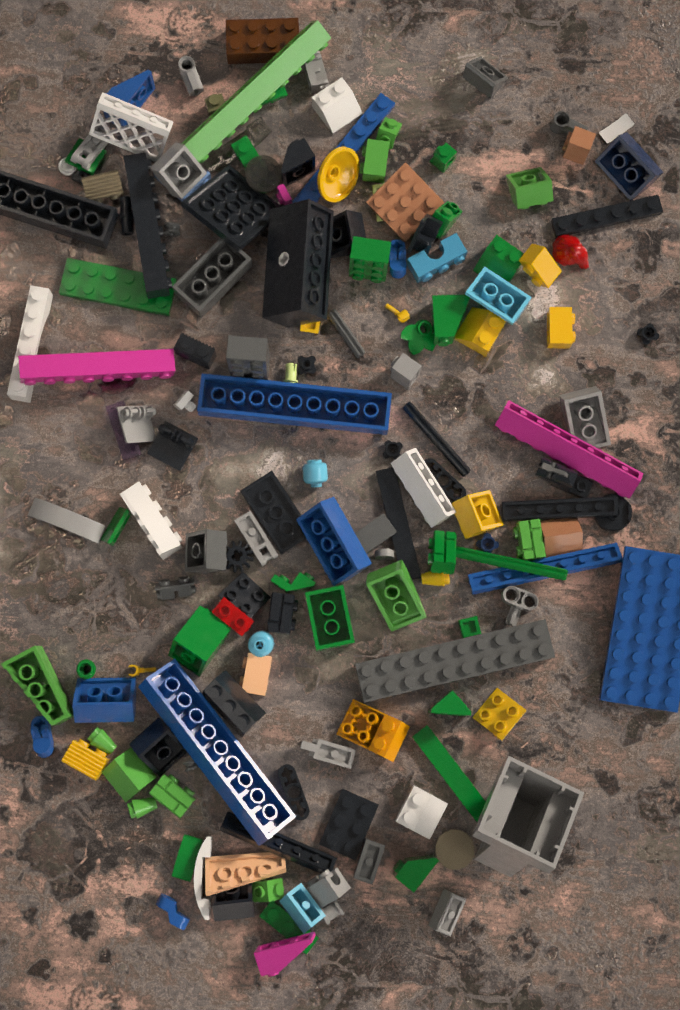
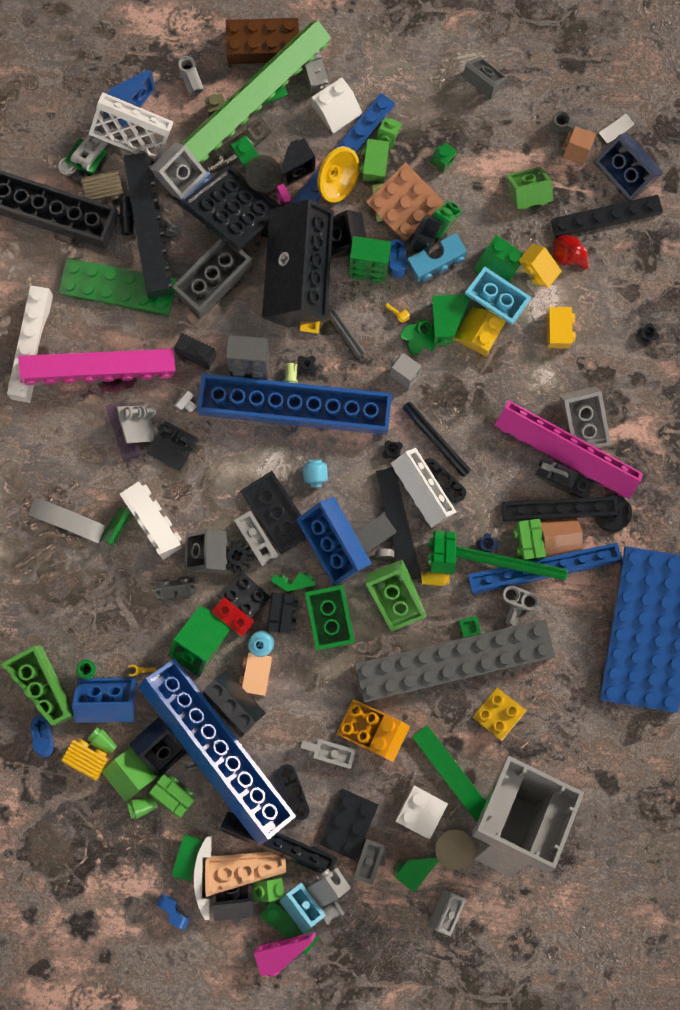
green slope [428,690,471,716] -> none
yellow slope [451,490,504,539] -> none

